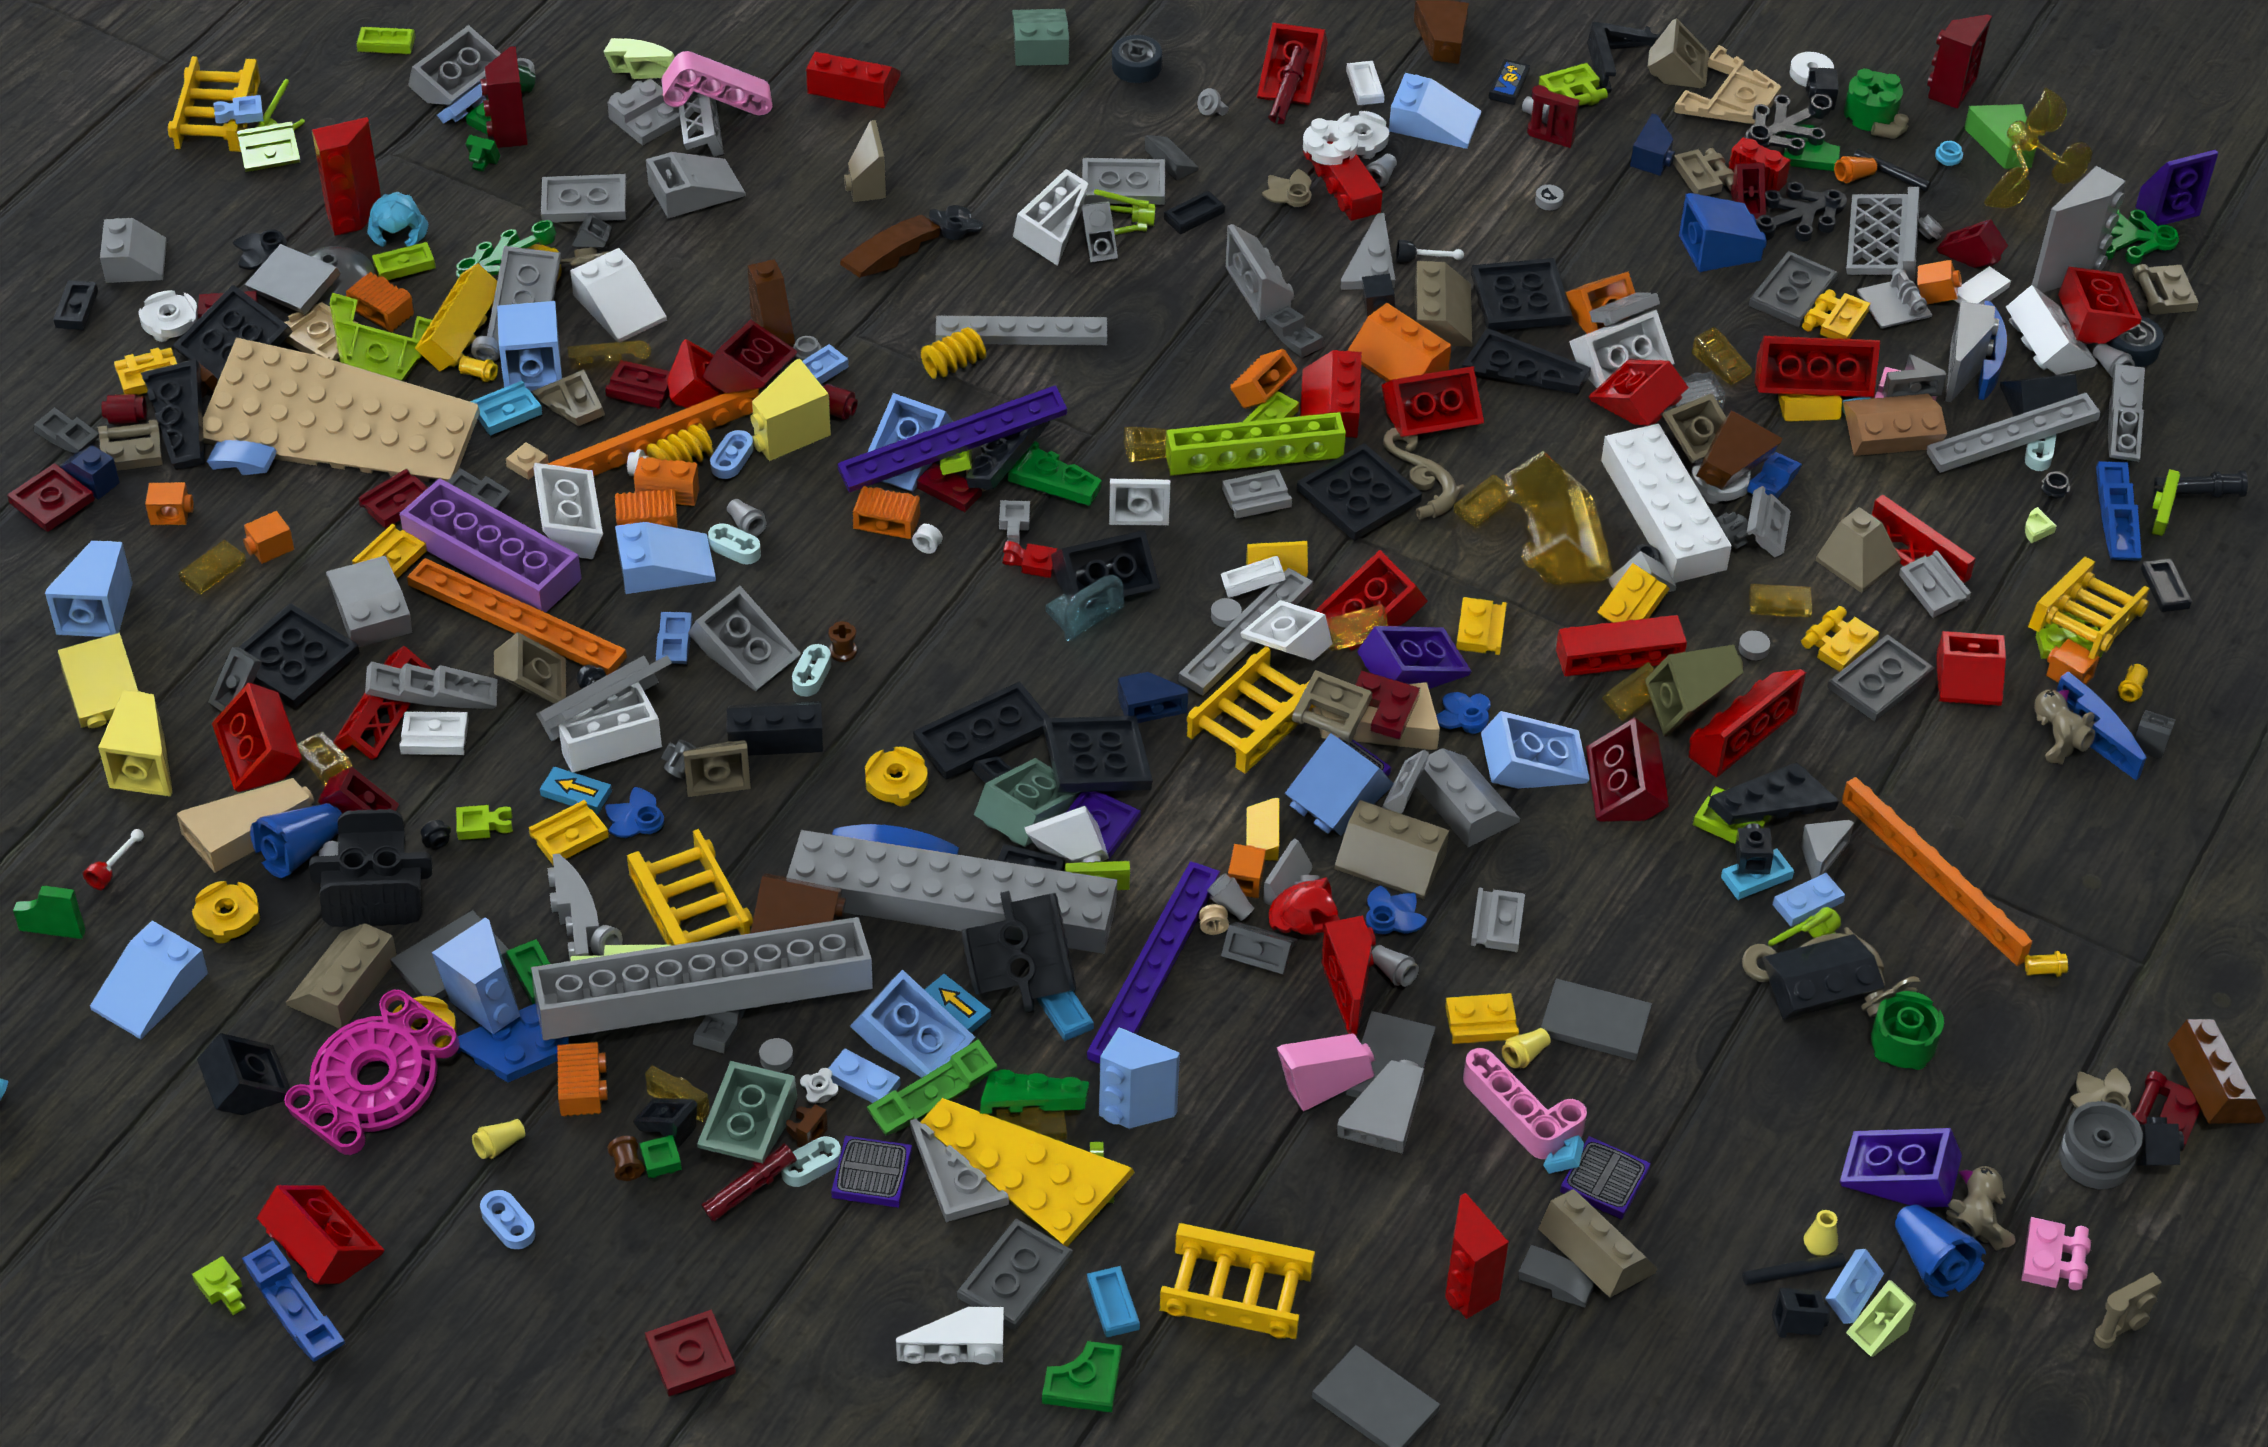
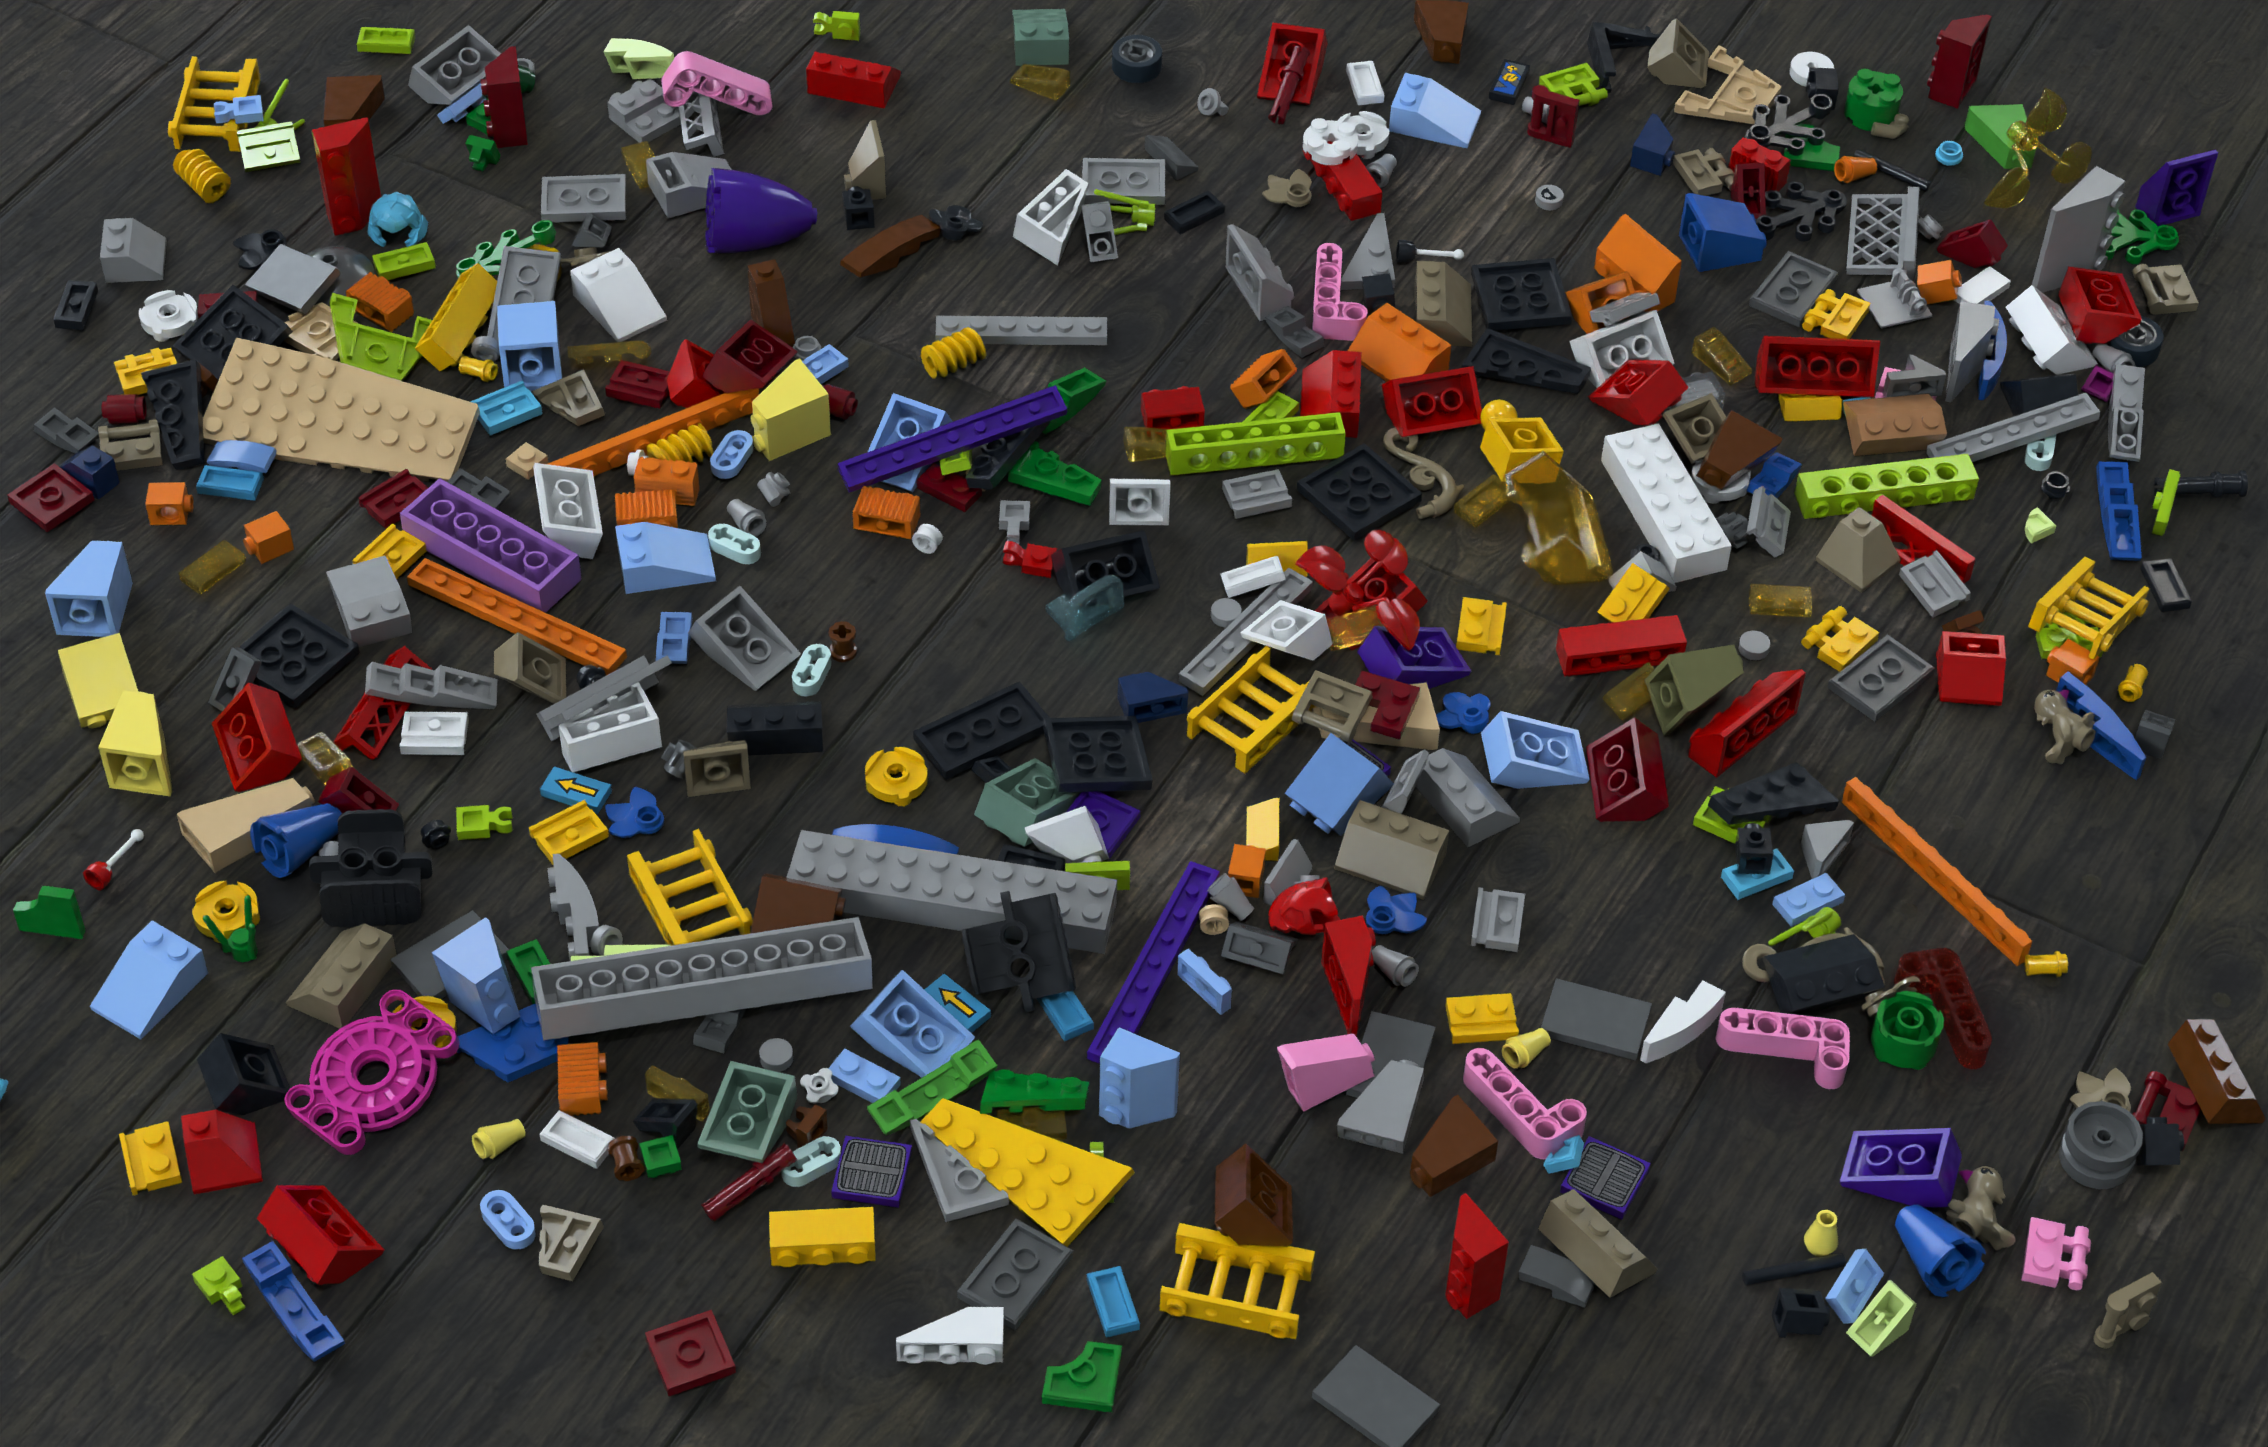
none -> yellow plate [119,1121,182,1195]
none -> yellow piece [173,149,231,203]
none -> red slope [181,1109,263,1194]
none -> dark azure tile [196,465,264,500]
none -> green plant [203,895,258,962]
none -> reddish brown slope [323,75,385,127]
none -> dark tan wing [539,1205,604,1281]
none -> white tile [540,1110,615,1169]
none -> clear yellow plate [621,141,656,189]
none -> dark purple cylinder [705,168,817,253]
none -> light grey plate [757,472,790,507]
none -> yellow brick [769,1207,876,1267]
none -> lime plate [813,11,860,41]
none -> black brick [842,186,875,230]
none -> clear yellow slope [1010,64,1070,101]
none -> green slope [1043,367,1106,434]
none -> red brick [1141,386,1205,436]
none -> light blue plate [1177,949,1232,1015]
none -> reddish brown slope [1215,1144,1293,1247]
none -> red plant [1295,530,1420,652]
none -> bright pink beam [1312,243,1368,341]
none -> reddish brown slope [1410,1095,1498,1197]
none -> yellow brick [1480,399,1564,483]
none -> orange slope [1594,214,1682,312]
none -> white slope [1640,980,1726,1063]
none -> bright pink beam [1716,1008,1850,1089]
none -> lime brick [1794,453,1979,519]
none -> clear red beam [1894,948,1992,1069]
none -> reddish brown tile [1942,610,1985,634]
none -> magenta slope [2081,365,2113,403]

